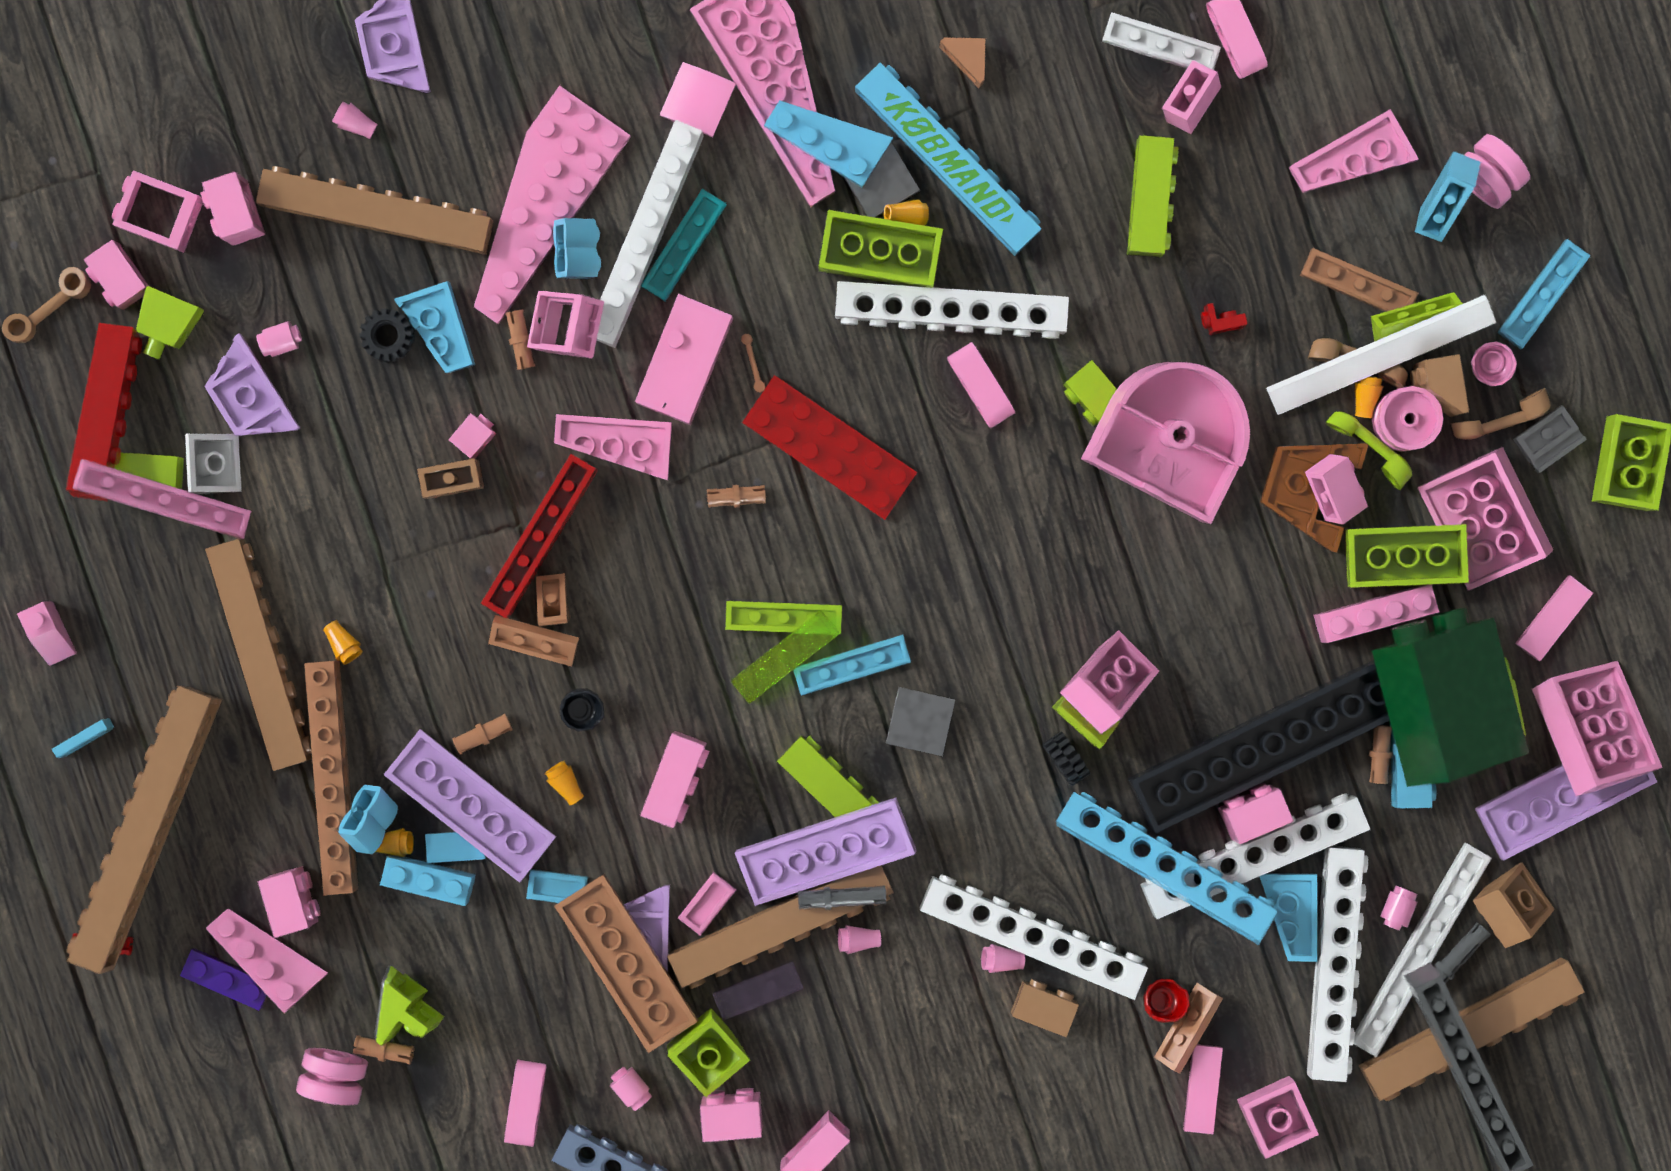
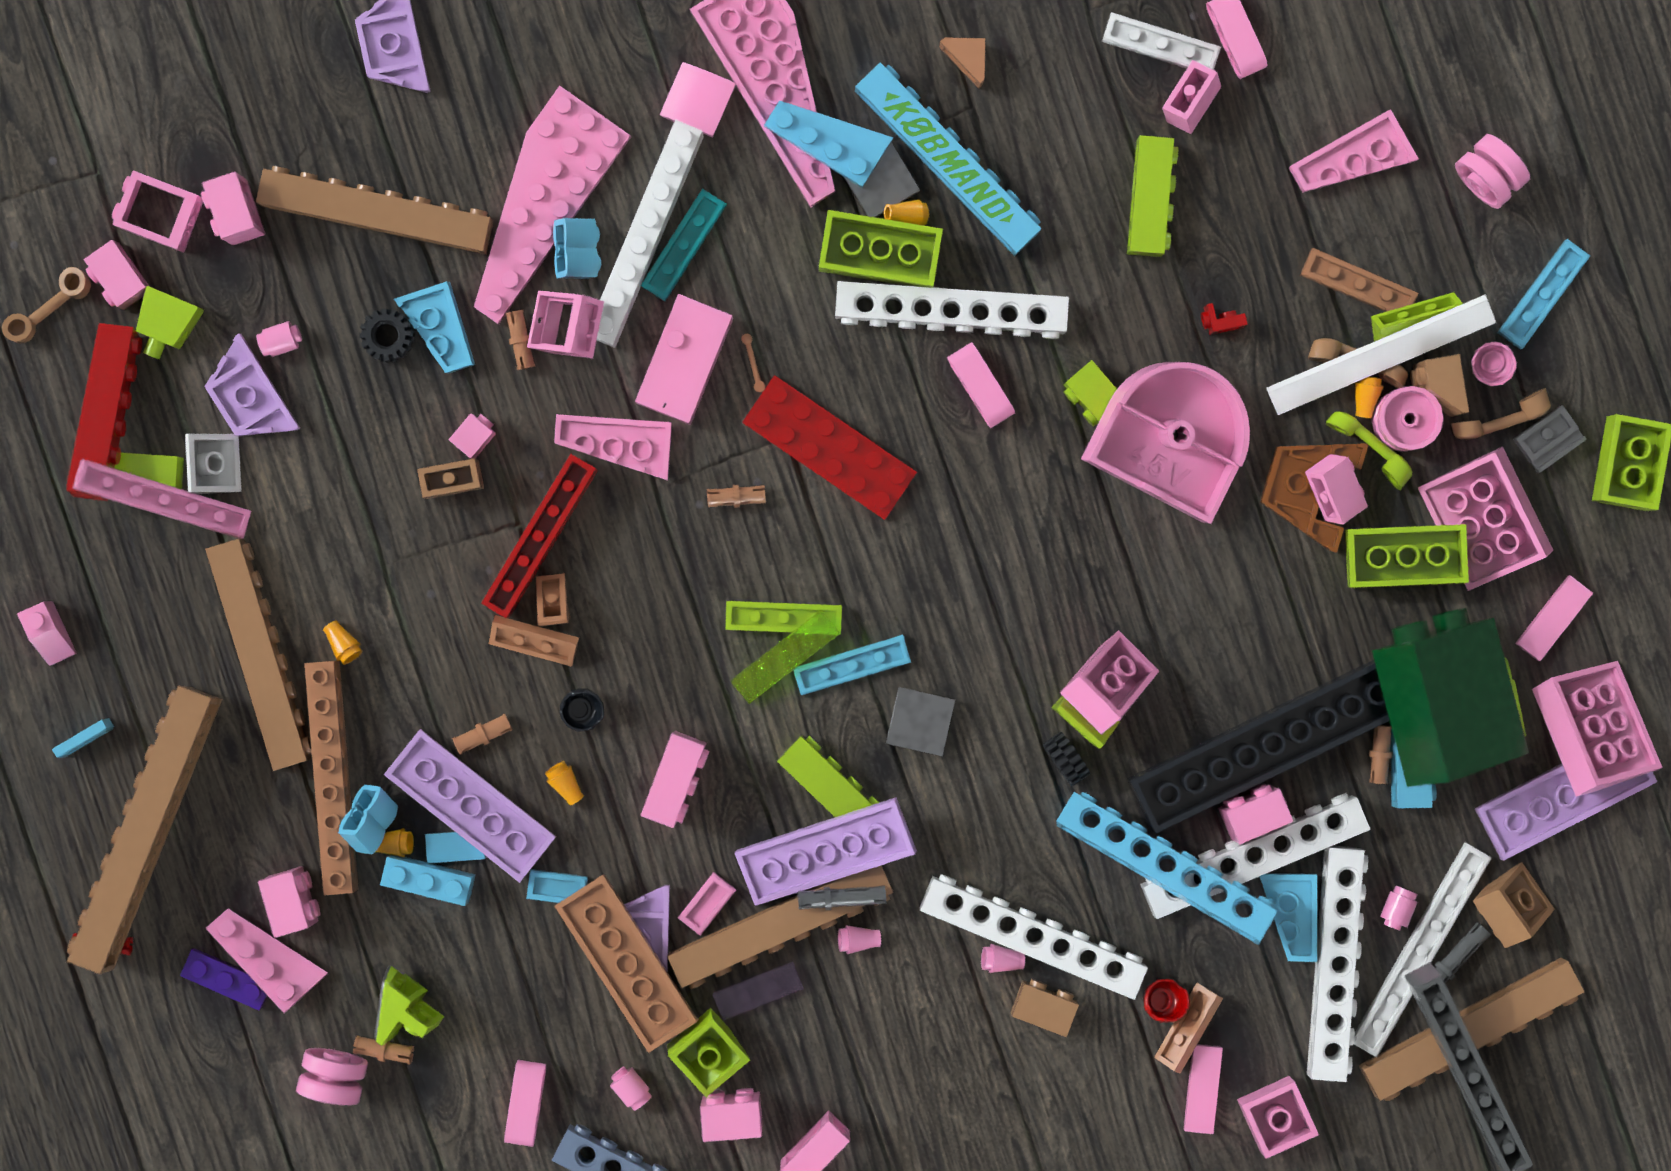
bright pink cone [332,102,378,139] -> none
bright pink brick [1314,584,1439,643] -> none
medium azure brick [1415,151,1481,242] -> none

